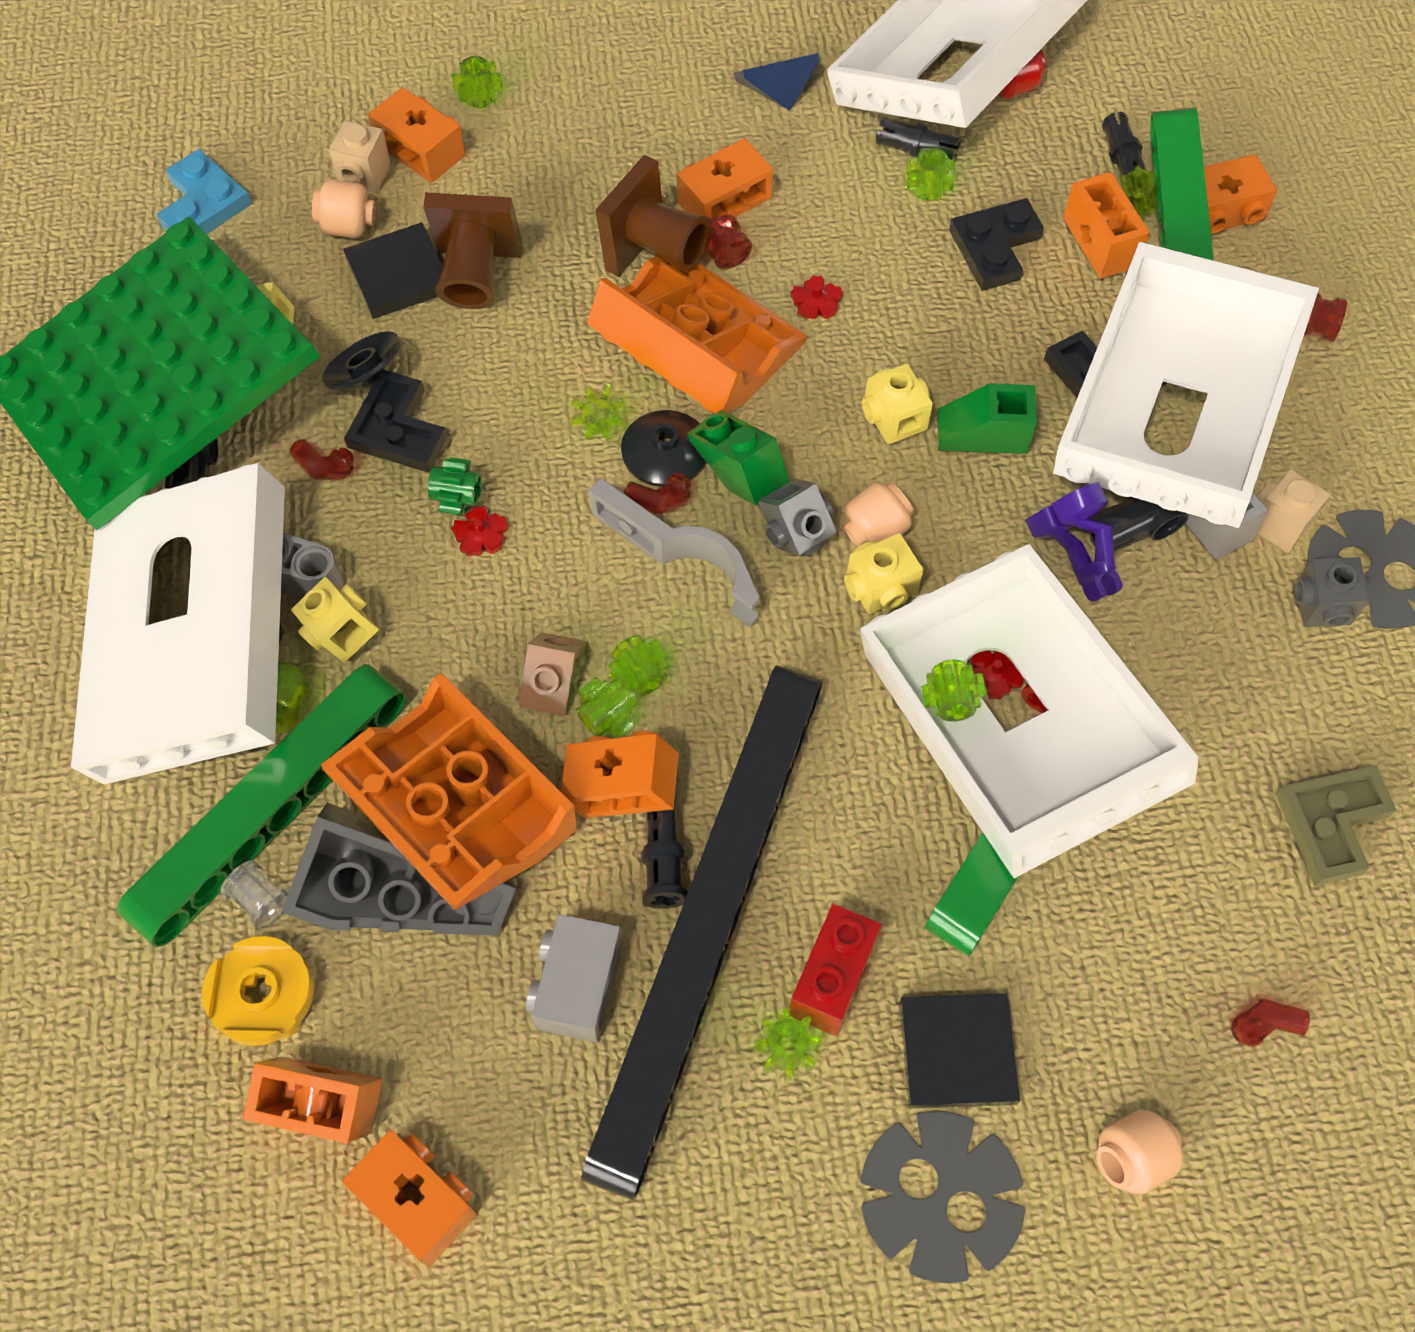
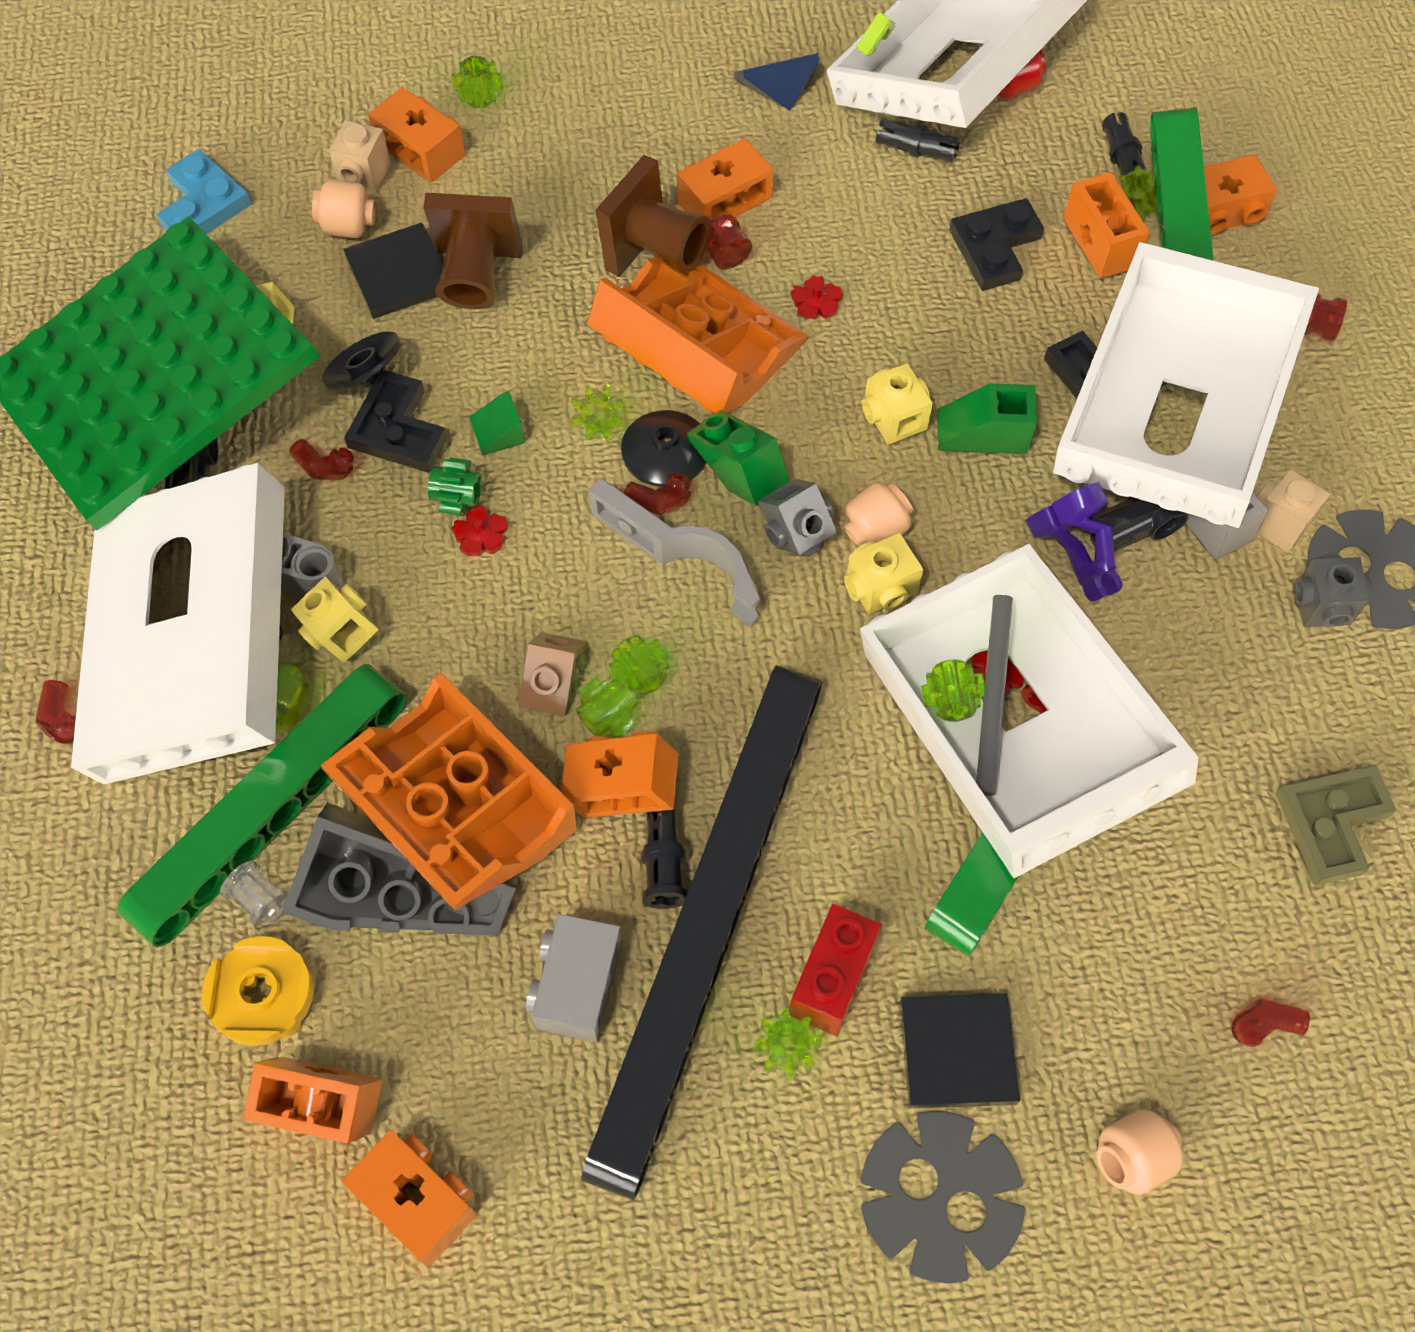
clear neon green gear [905,148,956,201] -> none
none -> clear red arm [35,680,76,744]
none -> green slope [469,391,525,455]
none -> tile [856,12,896,56]
none -> dark grey bar [976,595,1013,796]

